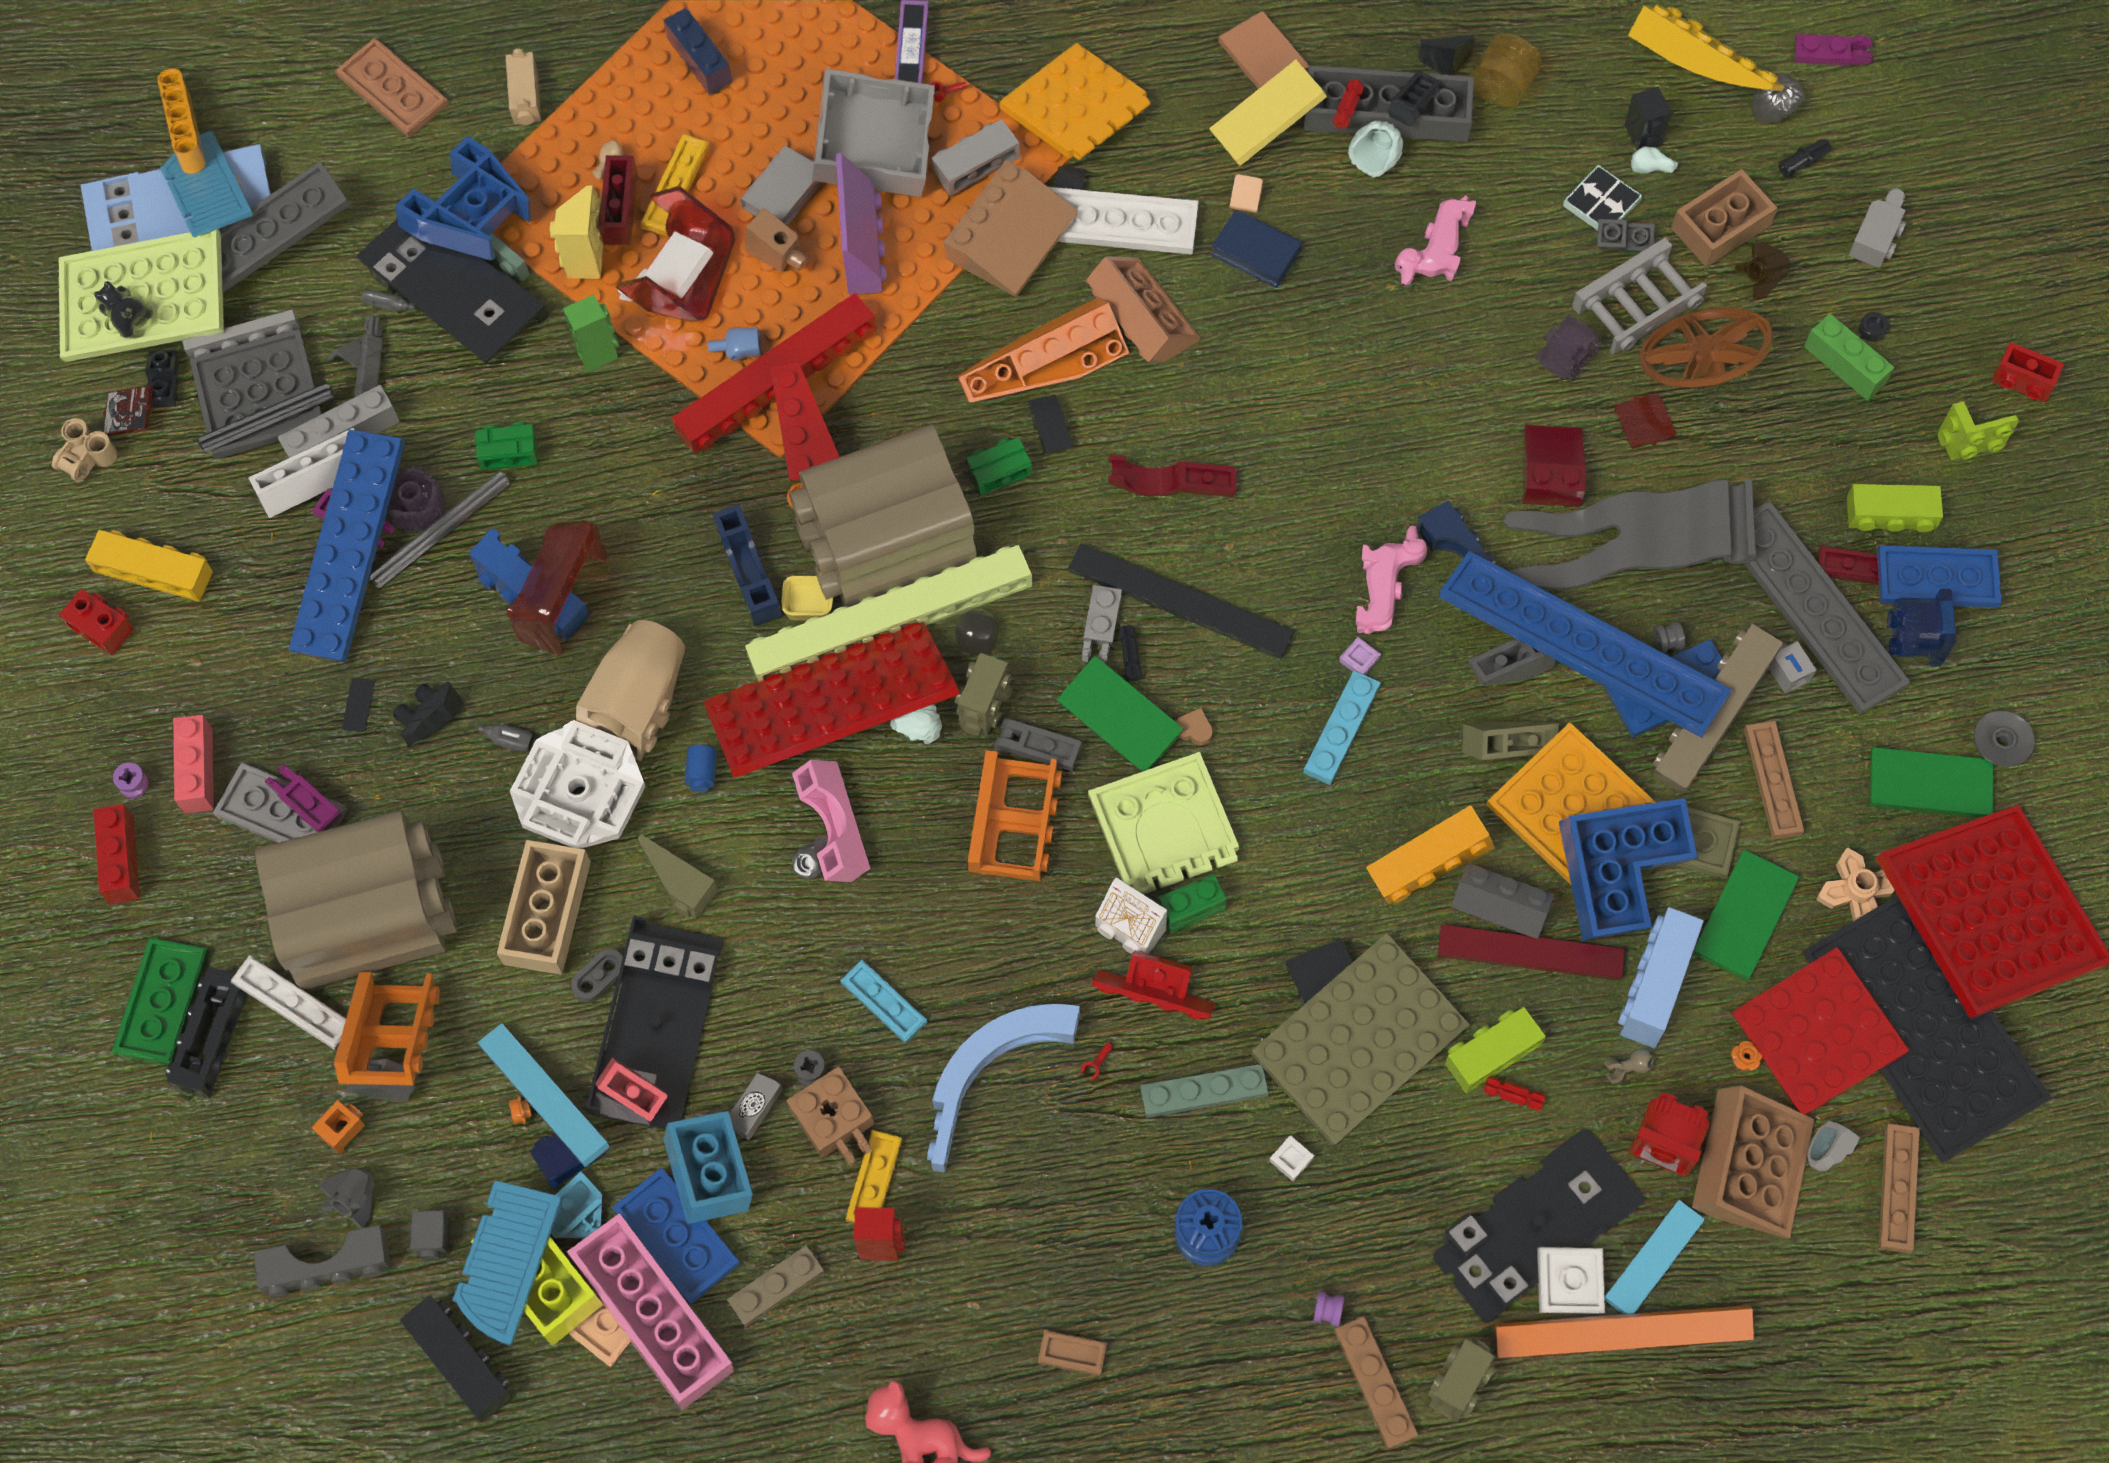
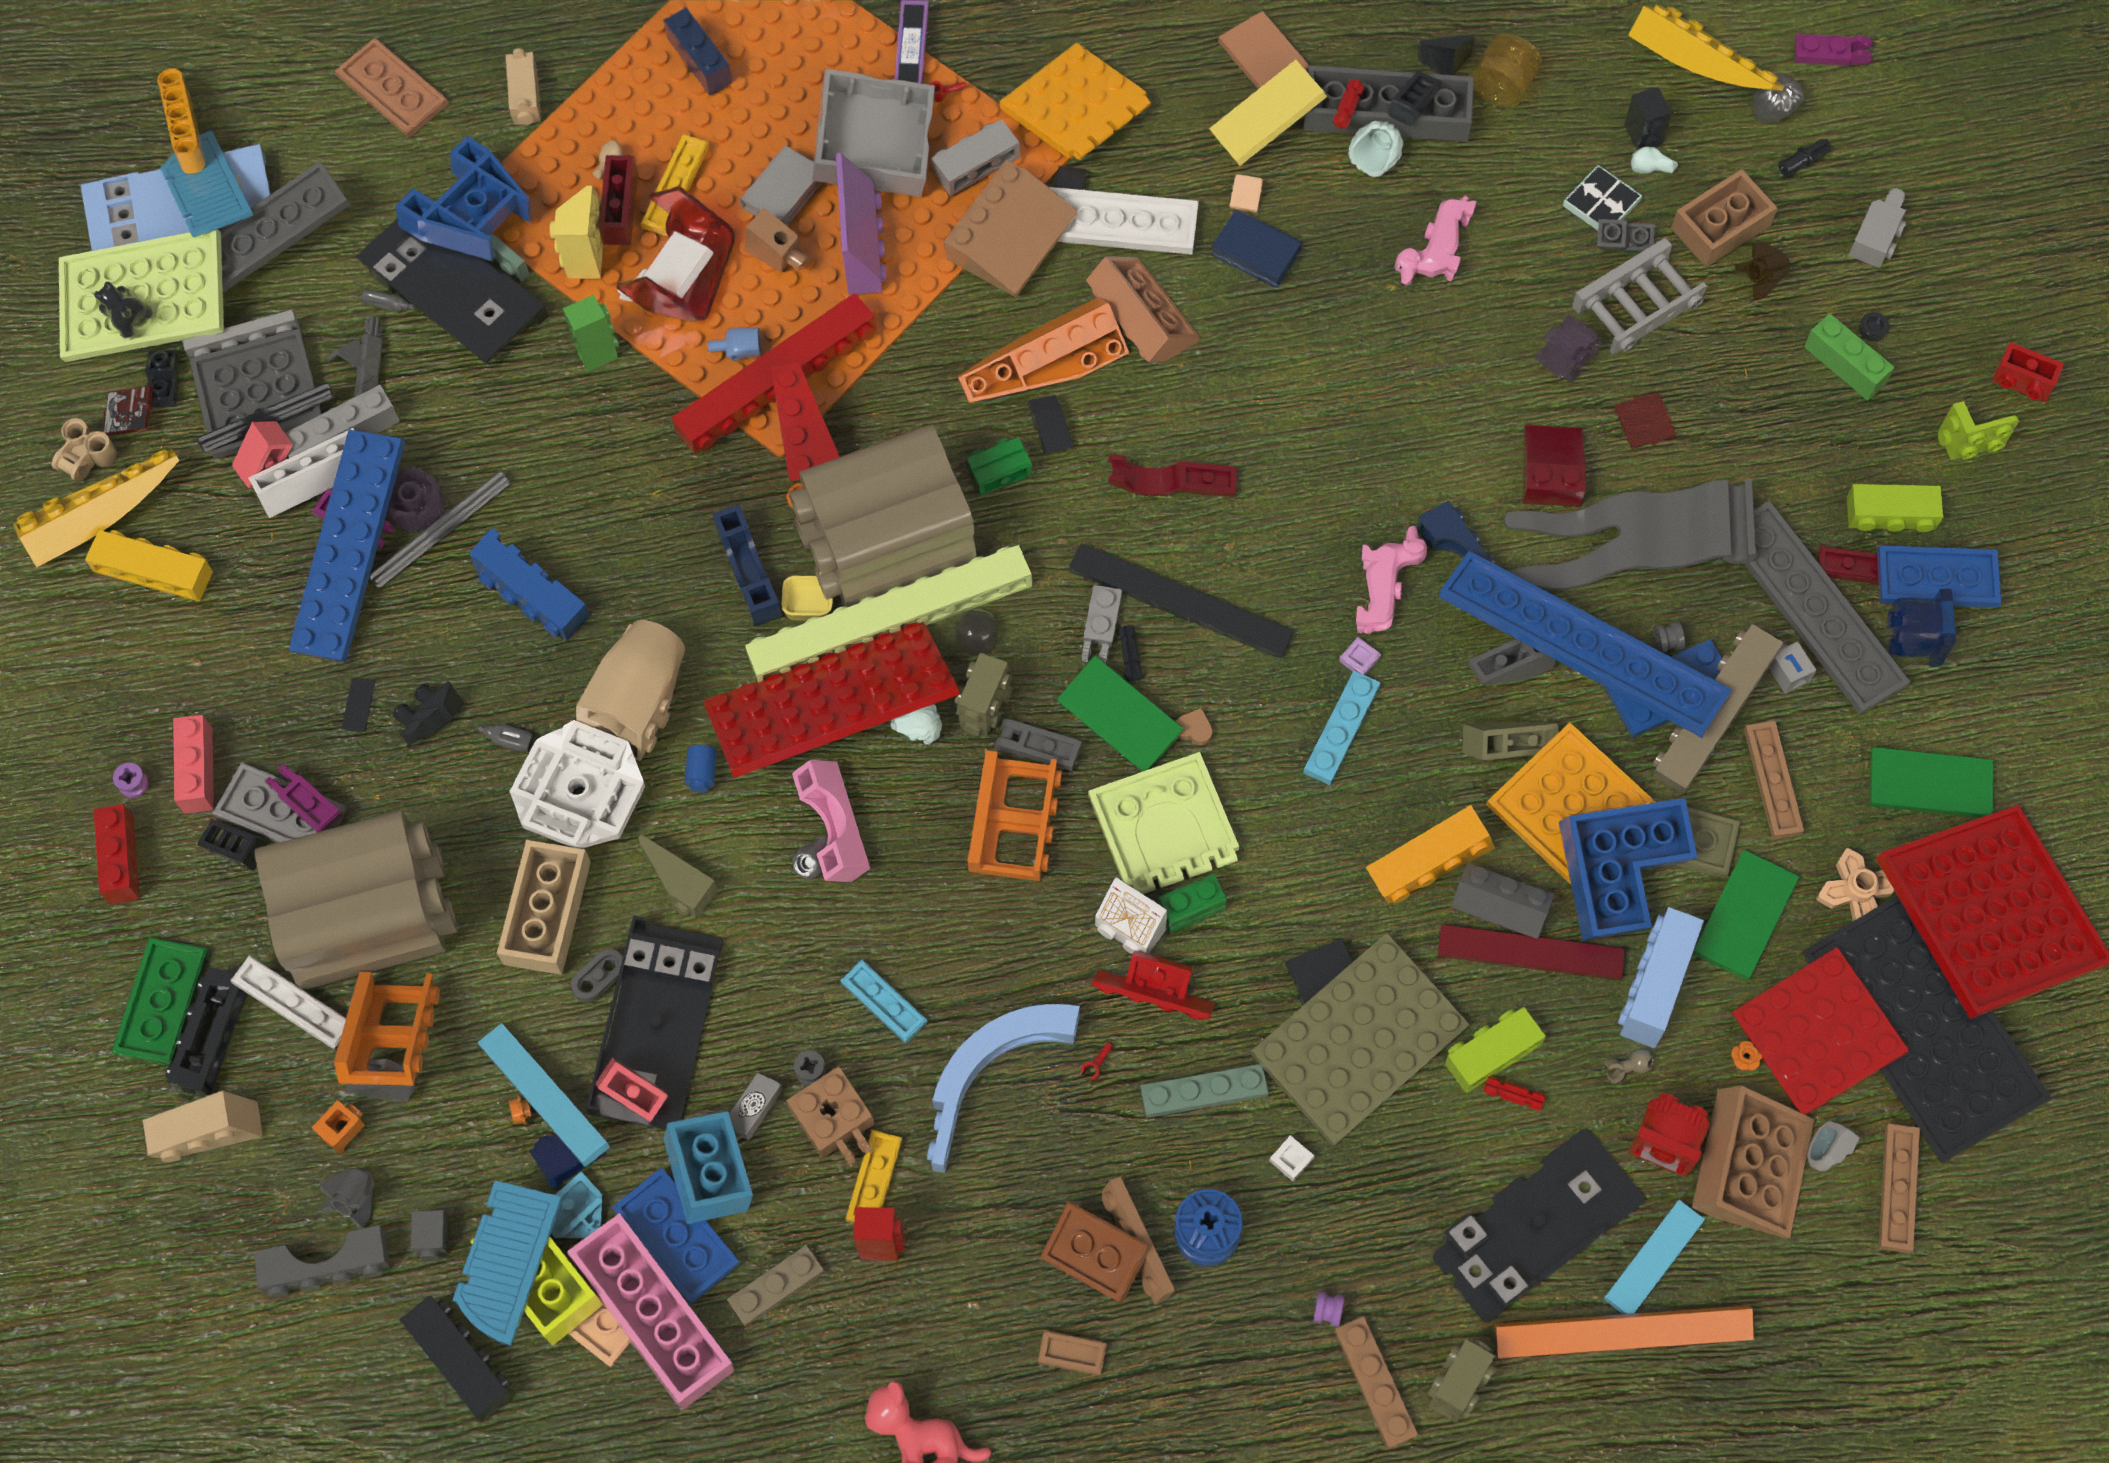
red brick [59,589,134,656] -> none
green brick [475,422,538,471] -> none
clear red windscreen [507,520,608,656] -> none
white tile [1537,1248,1605,1314] -> none
dark orange wheel [1640,307,1773,387] -> none
dark grey dish [1974,711,2035,767] -> none
none -> yellow wedge [13,449,179,567]
none -> tan wedge [143,1091,263,1162]
none -> black slope [197,819,267,870]
none -> coral brick [232,421,293,488]
none -> dark orange tile [1040,1201,1151,1303]
none -> medium nougat plate [1102,1177,1175,1305]

